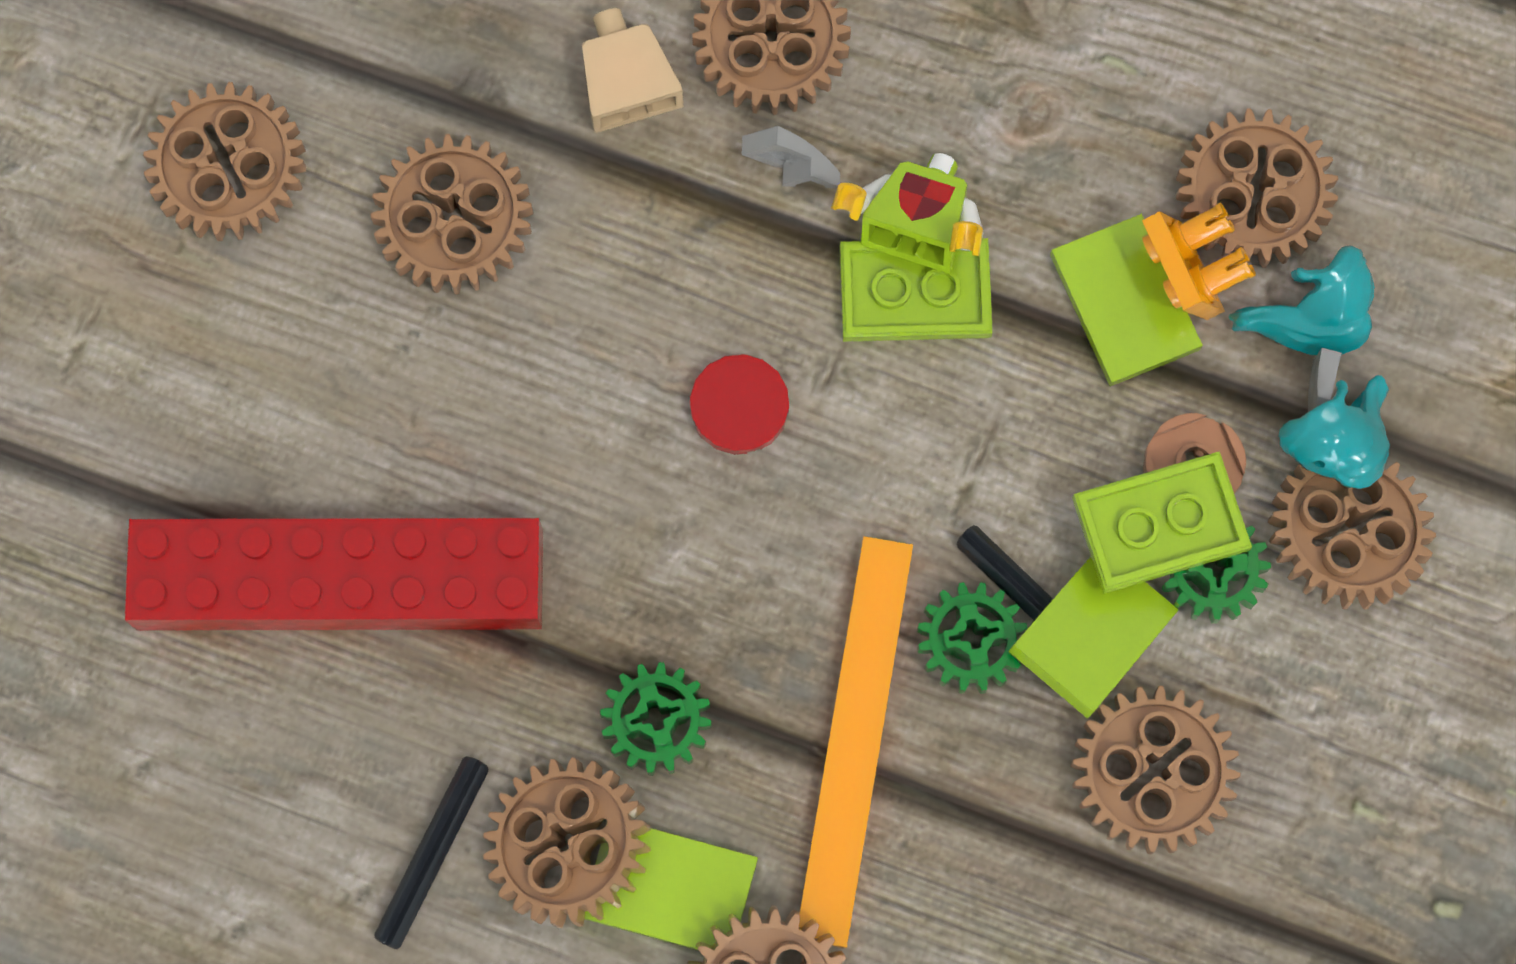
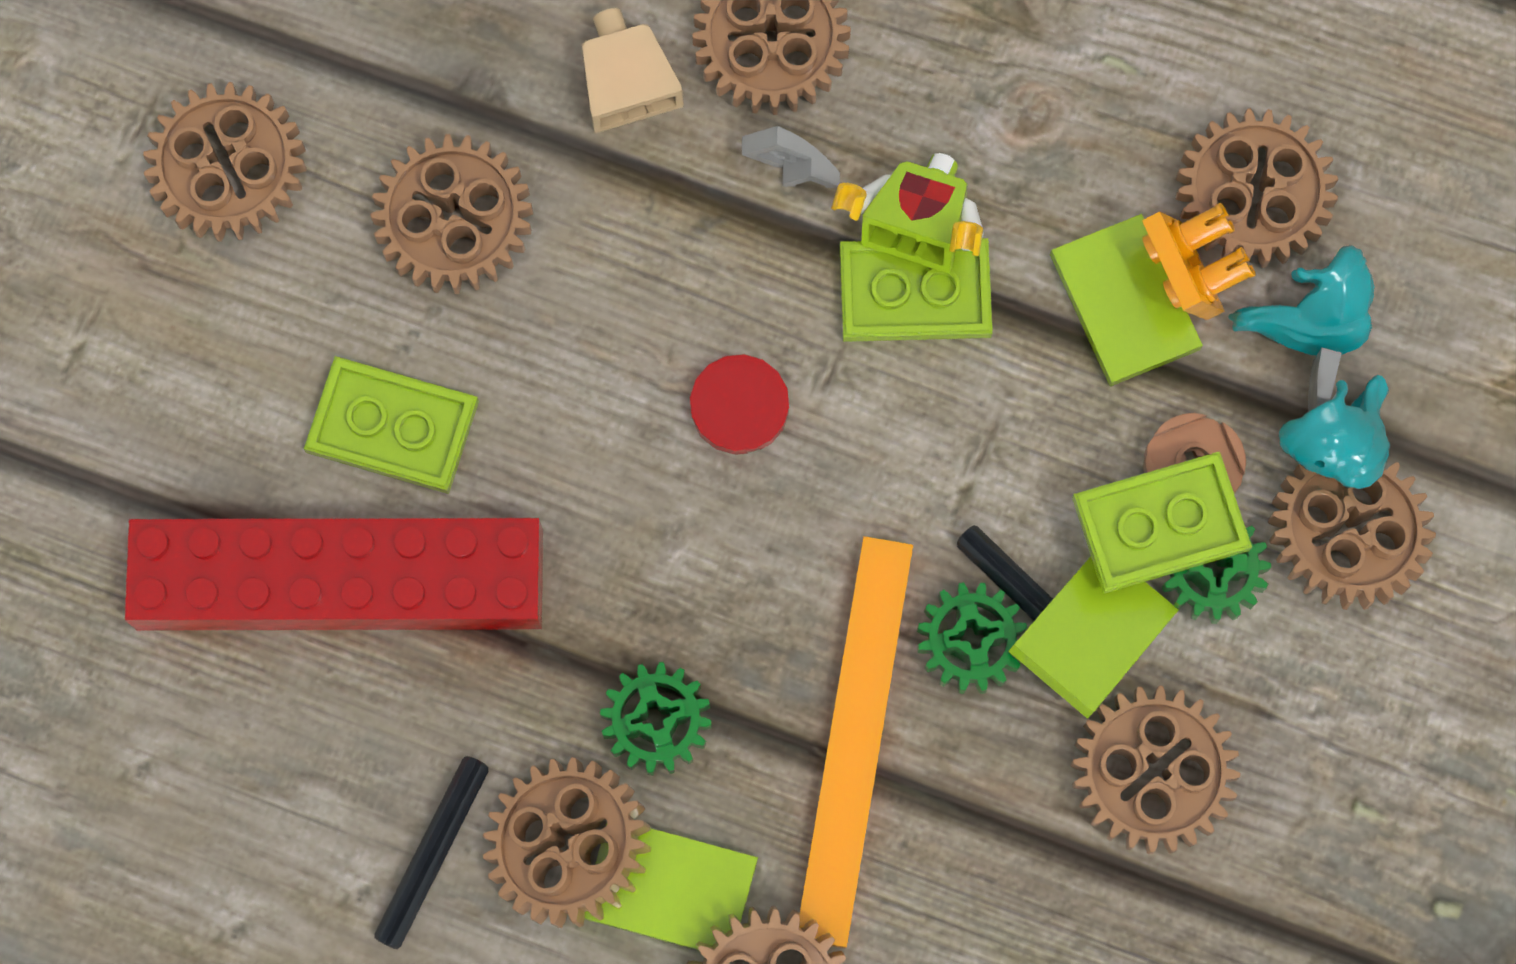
none -> lime tile [304,356,479,494]

